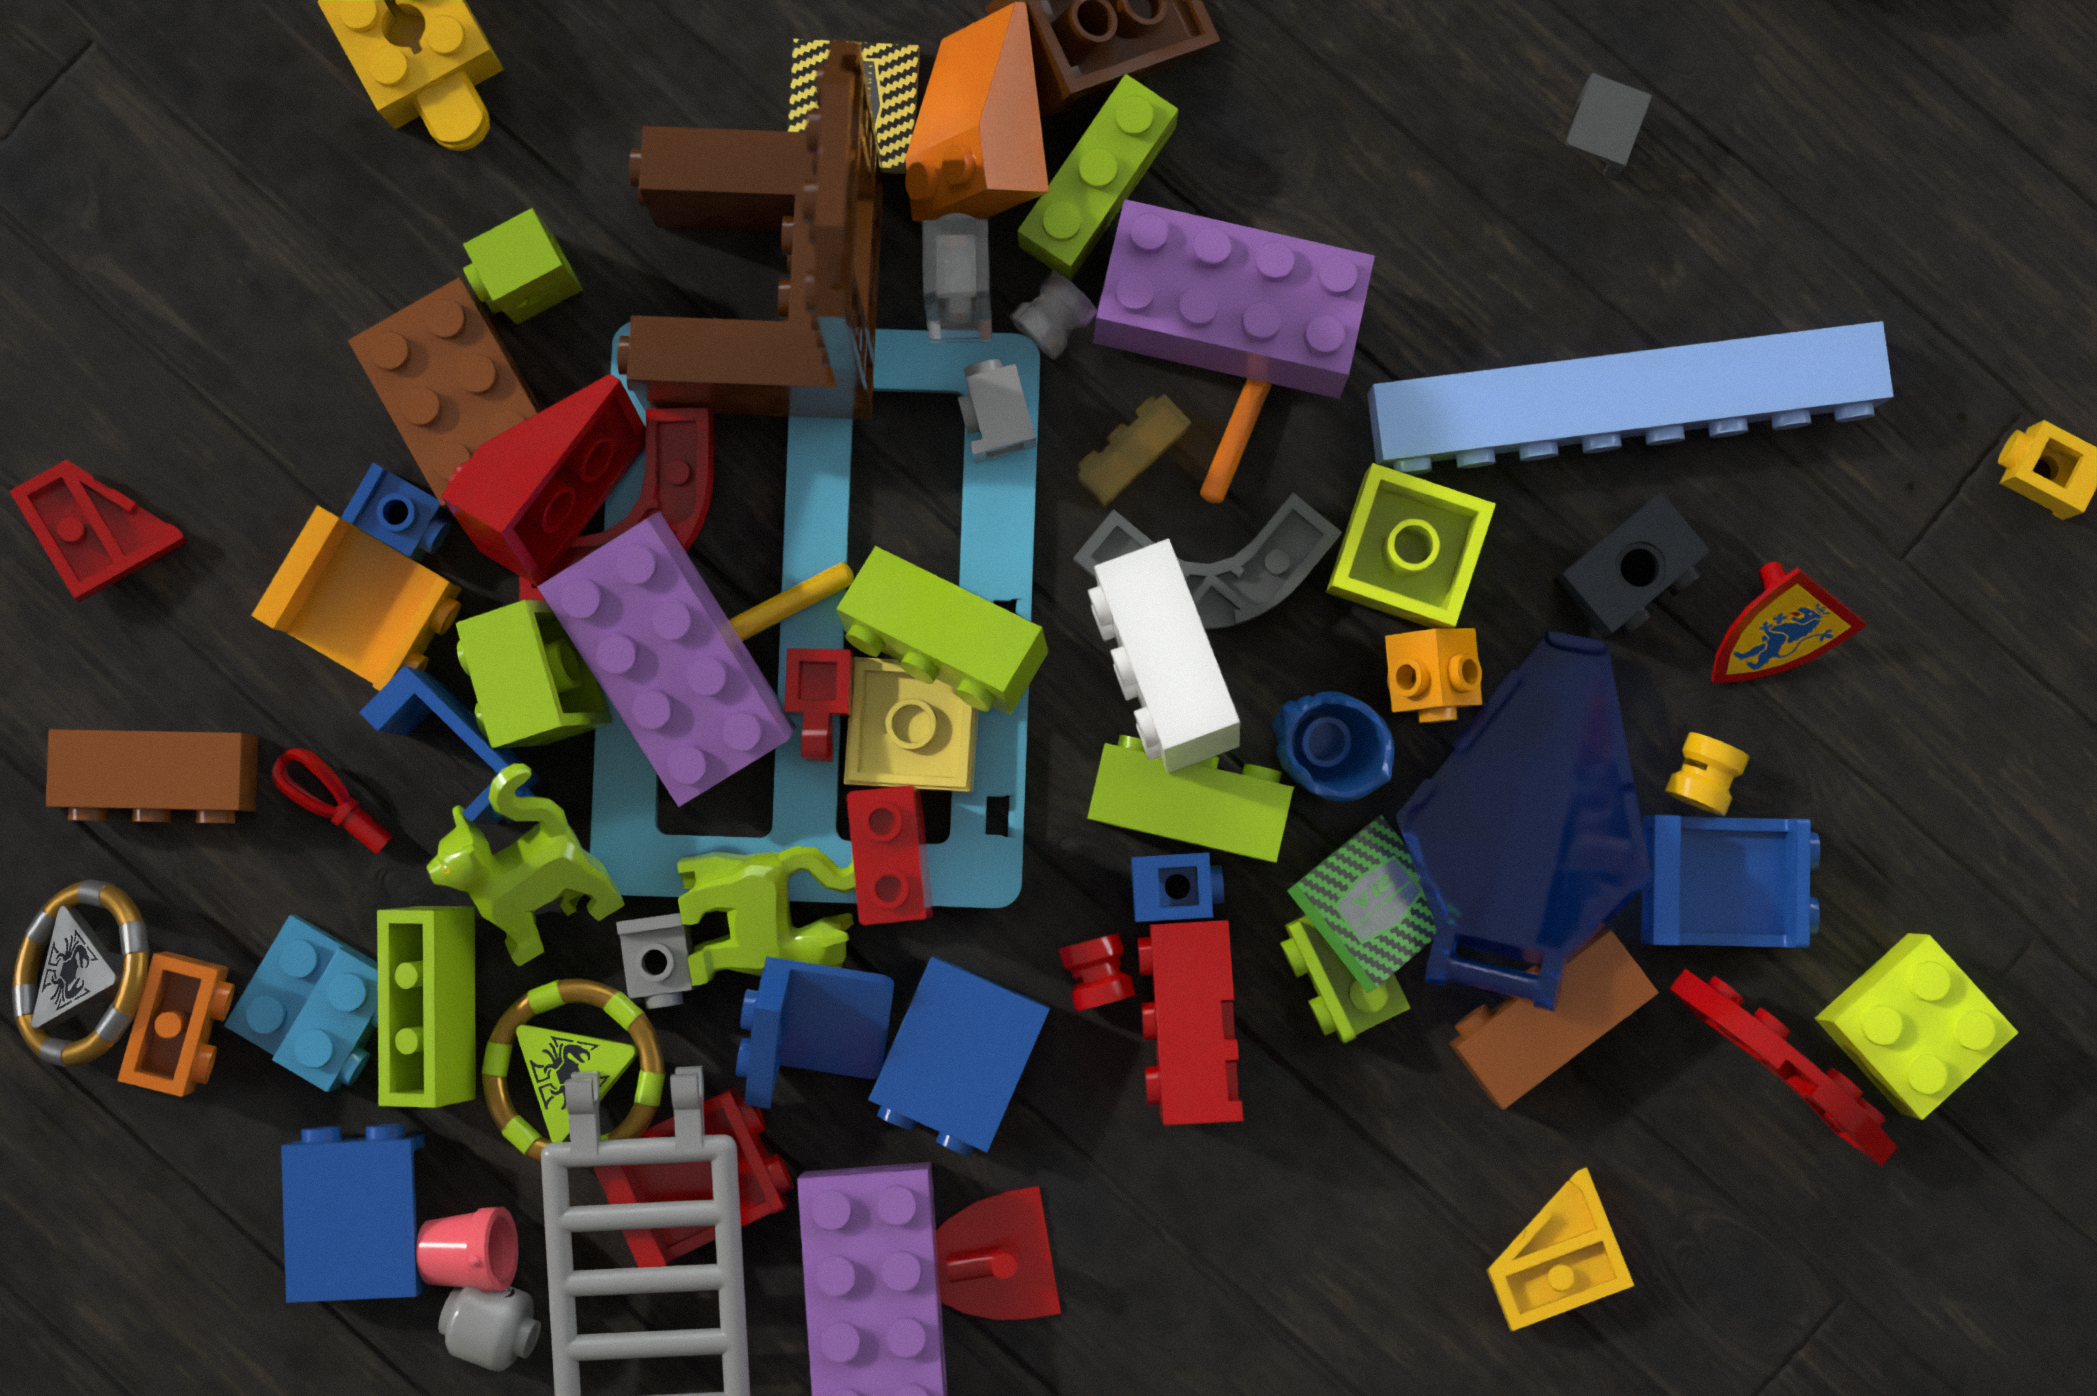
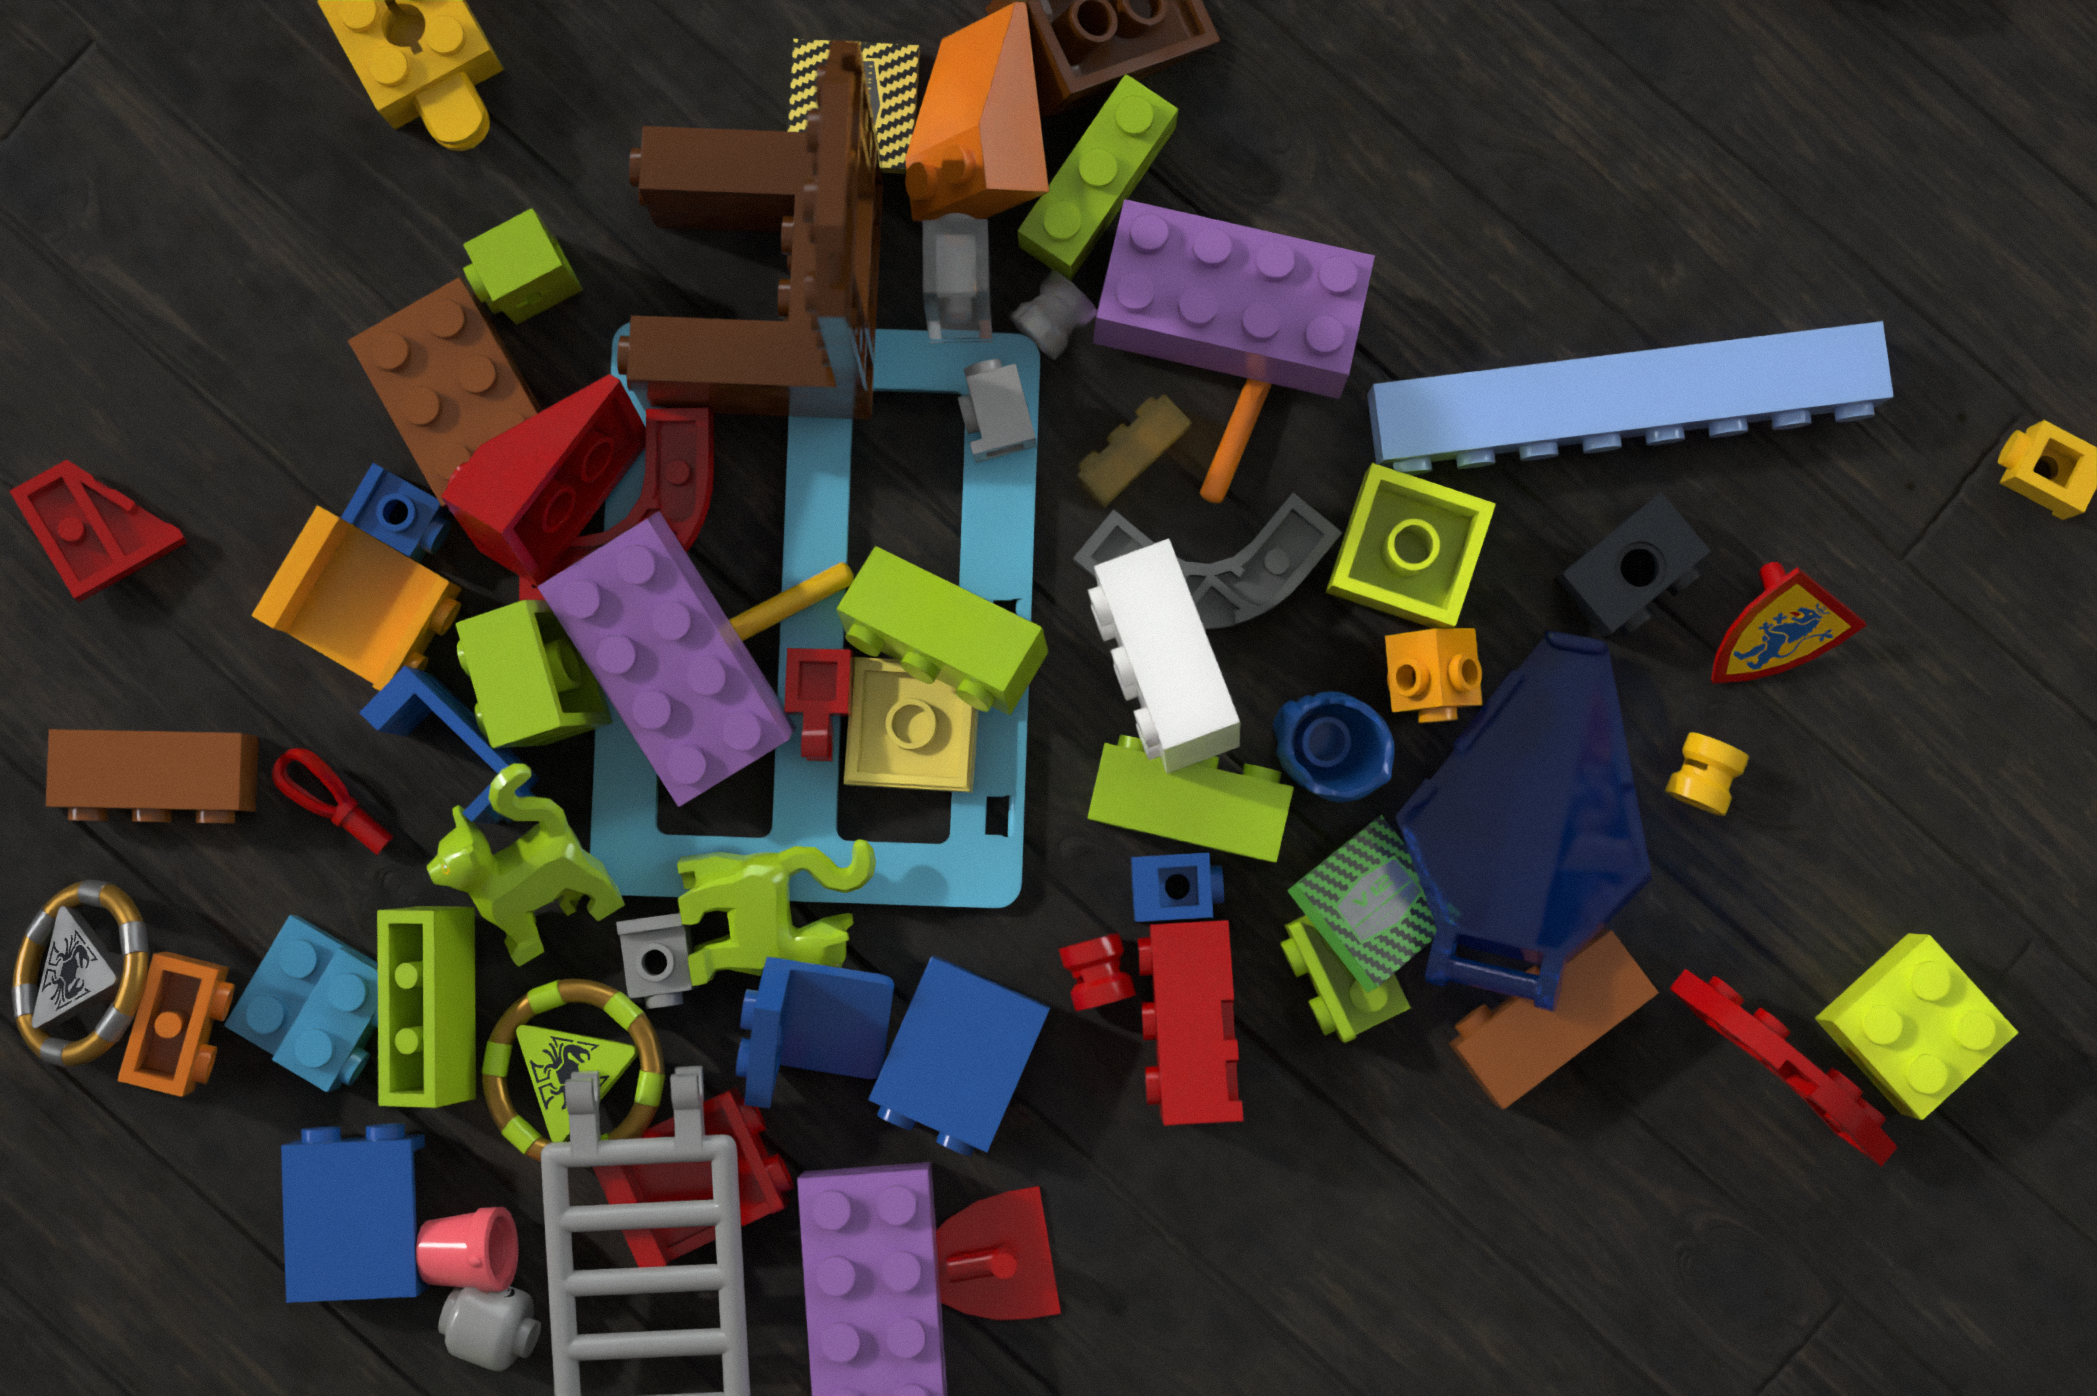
red panel [847,785,934,925] -> none
yellow wing [1487,1167,1634,1331] -> none
dark grey panel [1565,73,1652,179] -> none
blue panel [1641,815,1820,948] -> none

